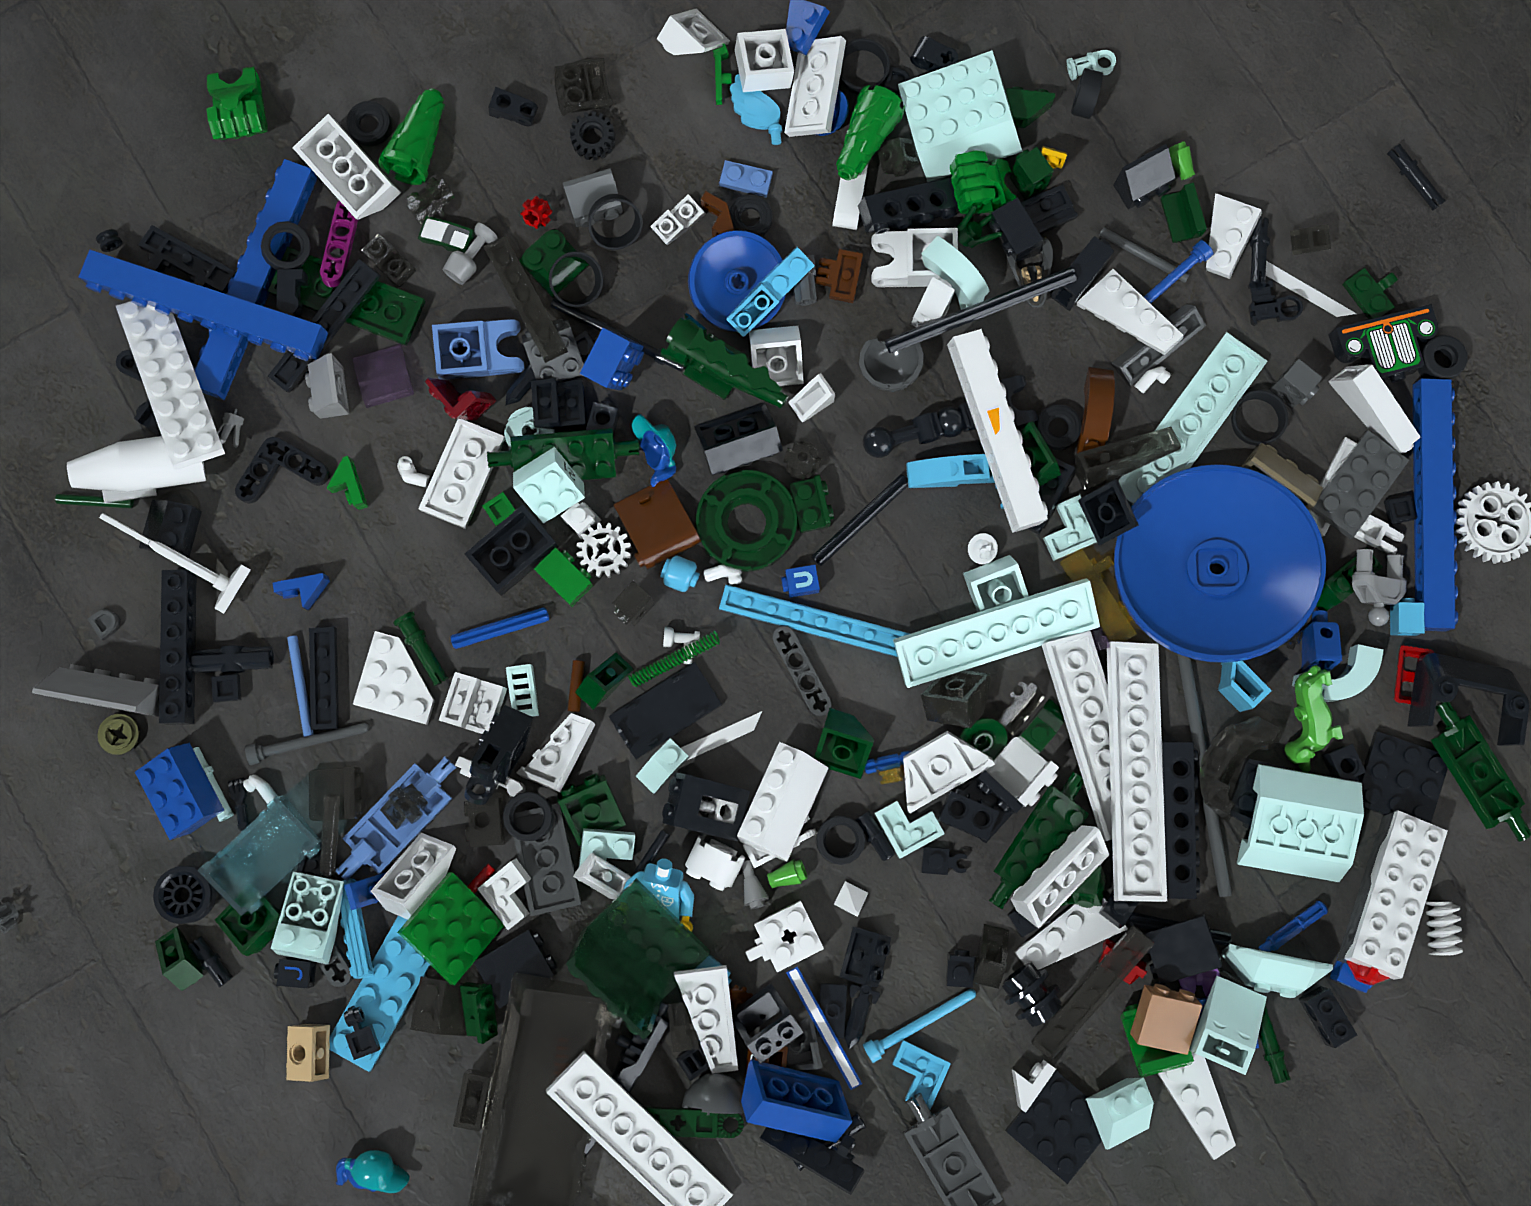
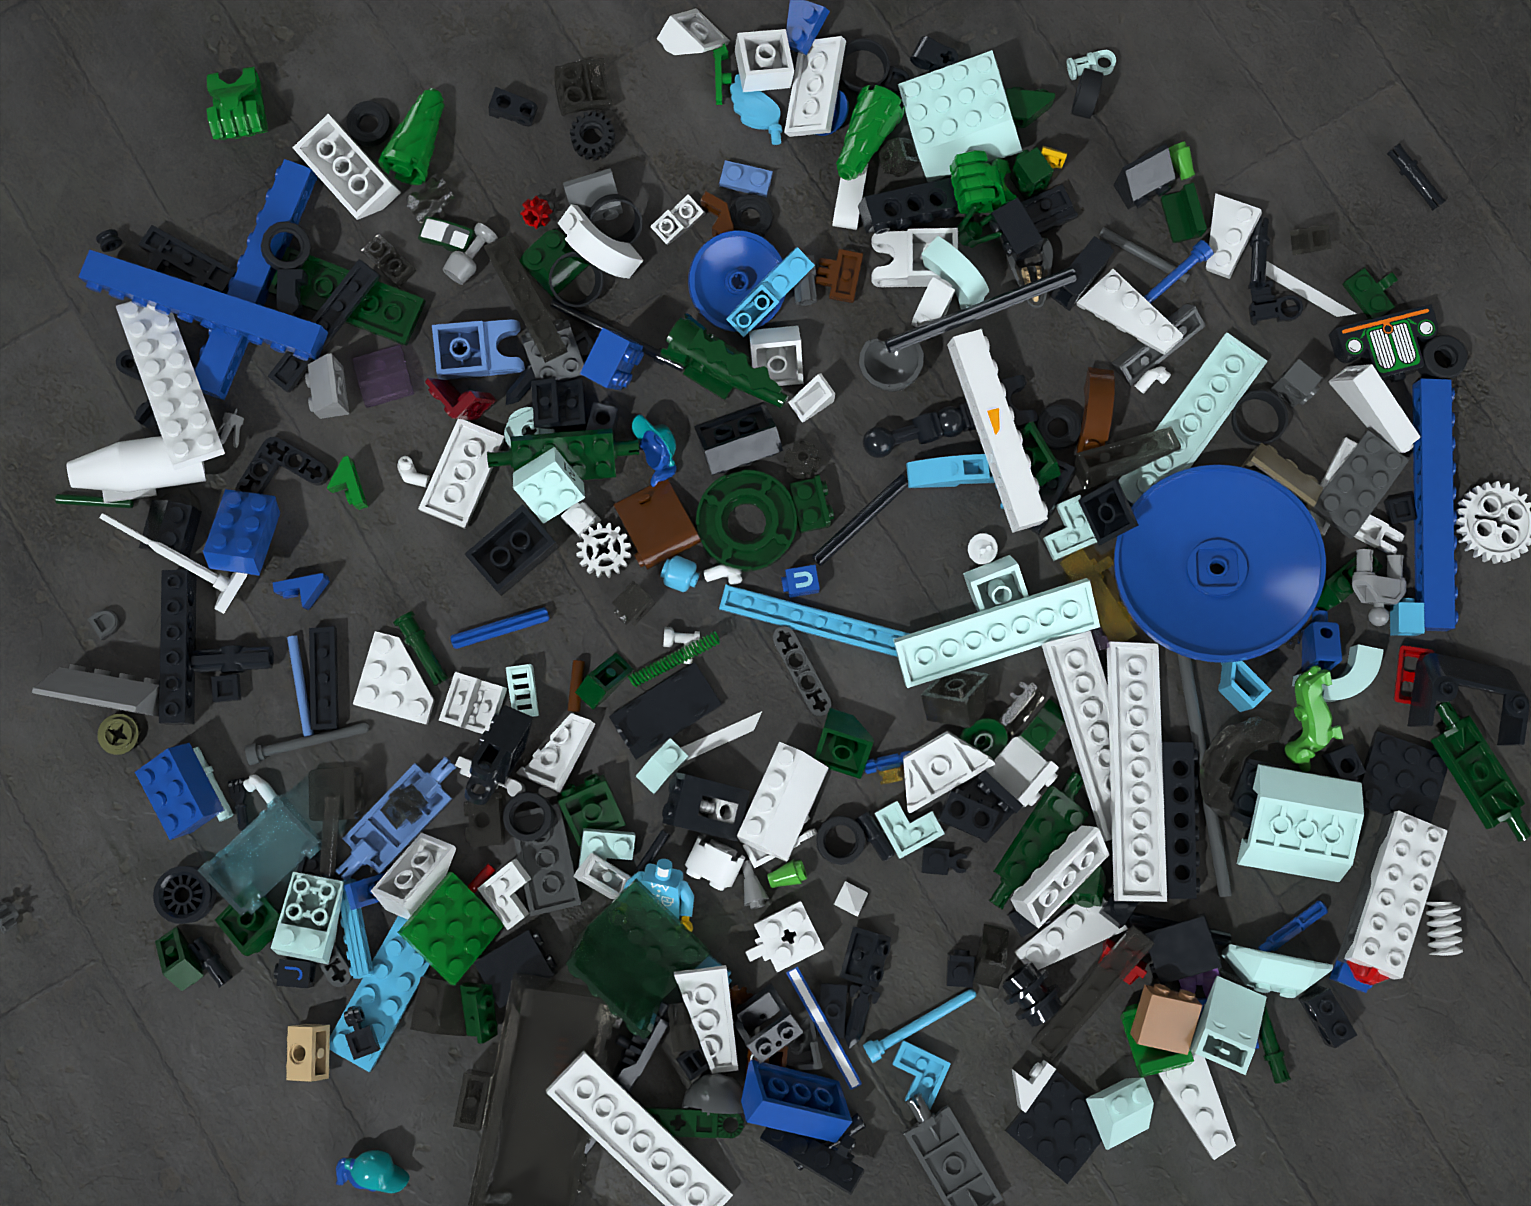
magenta beam [320,200,358,287] -> none
green plate [482,492,515,526] -> none
green brick [534,547,593,607] -> none
none -> blue brick [203,489,280,575]
none -> white arch [558,204,643,279]

